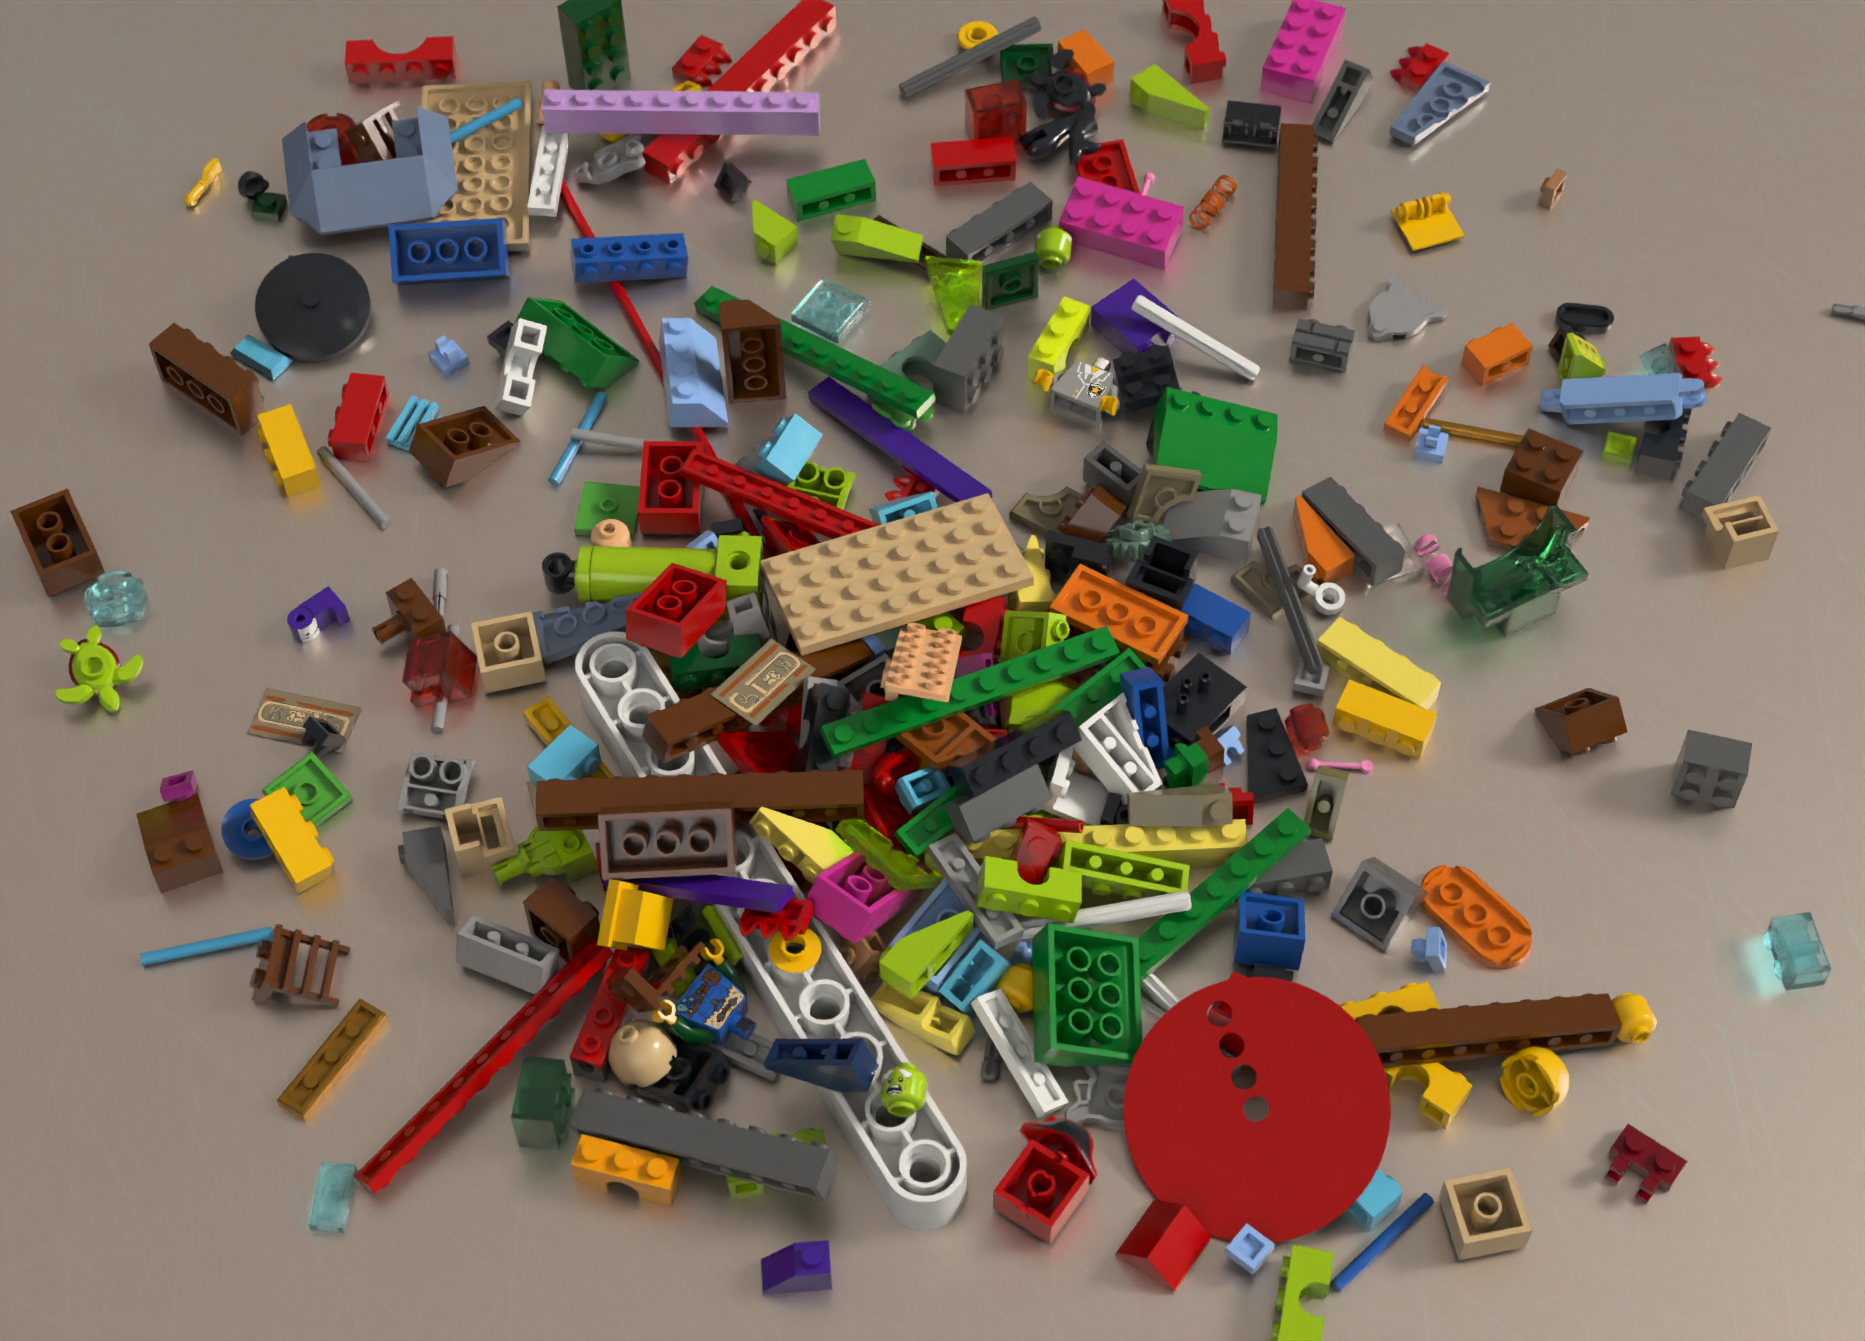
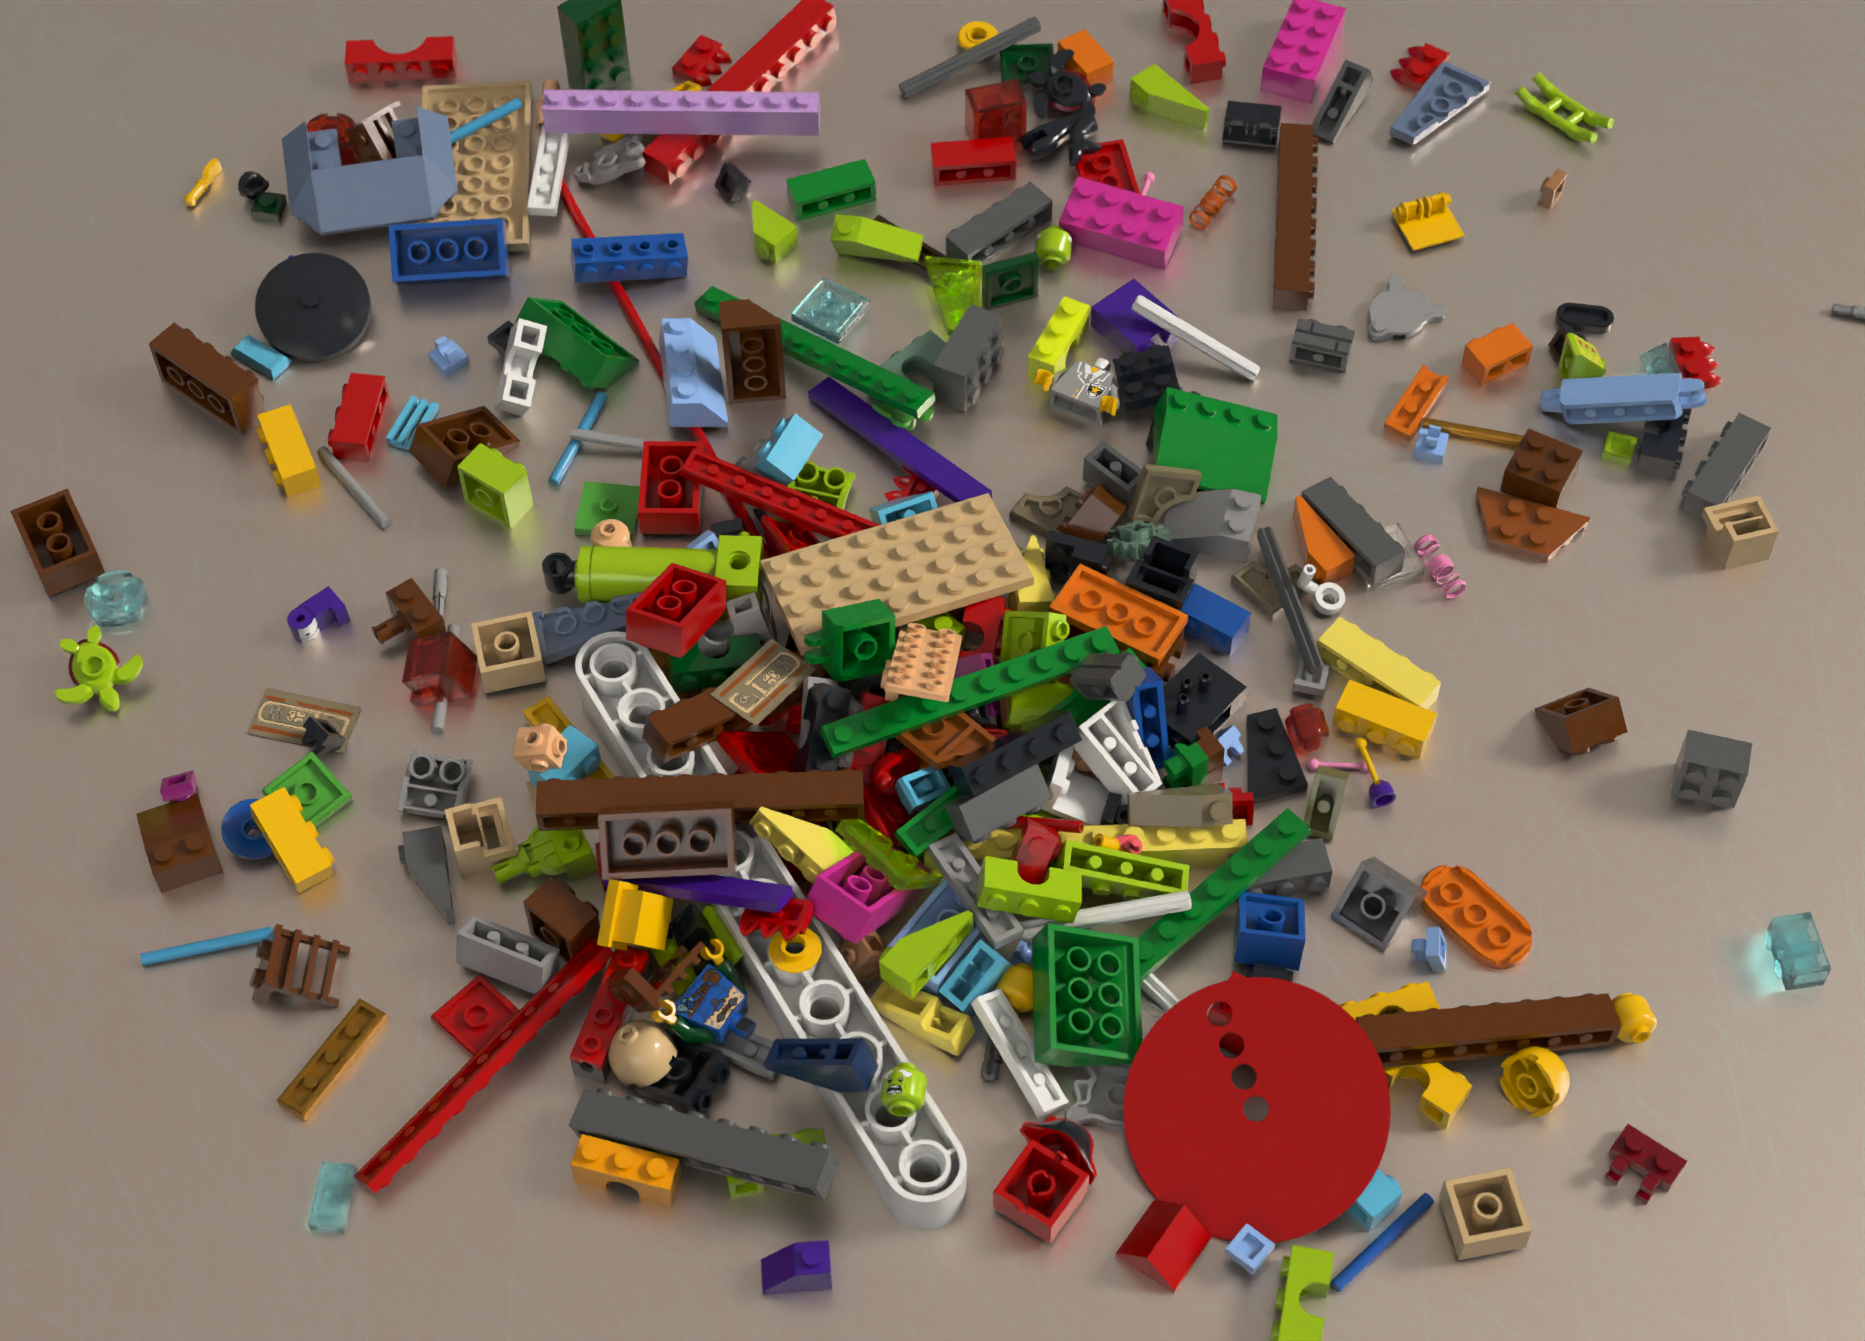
clear green brick [511,1056,575,1151] -> none
clear green piece [1447,506,1589,637] -> none
none -> red tile [430,974,519,1058]
none -> lime brick [457,443,533,529]
none -> light nougat brick [512,724,567,772]
none -> green hinge [804,599,895,682]
none -> dark grey brick [1070,652,1146,701]
none -> arm [1092,833,1143,855]
none -> hinge [1354,737,1396,807]
none -> lime piece [1515,72,1614,143]

